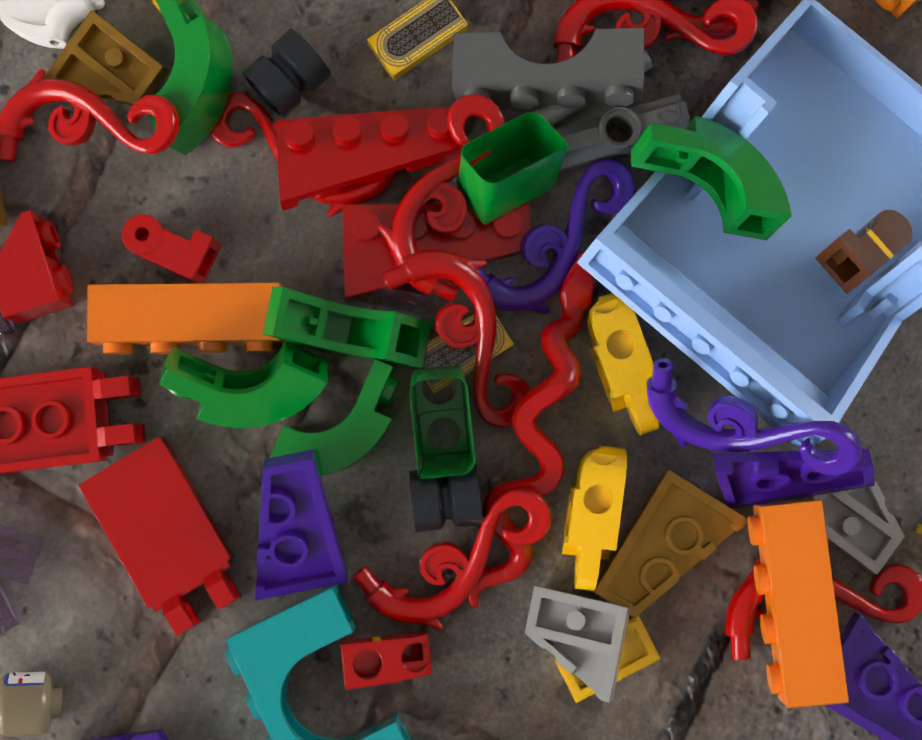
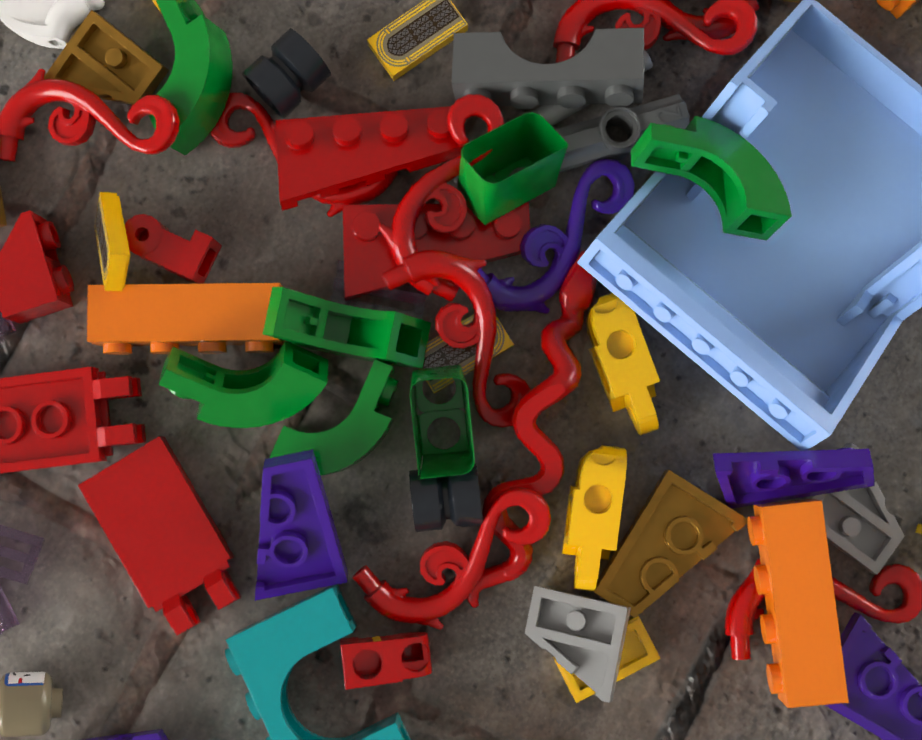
dark purple plant [647,359,862,476] -> none
reddish brown leg [815,210,913,294] -> none
none -> yellow tile [94,192,130,291]

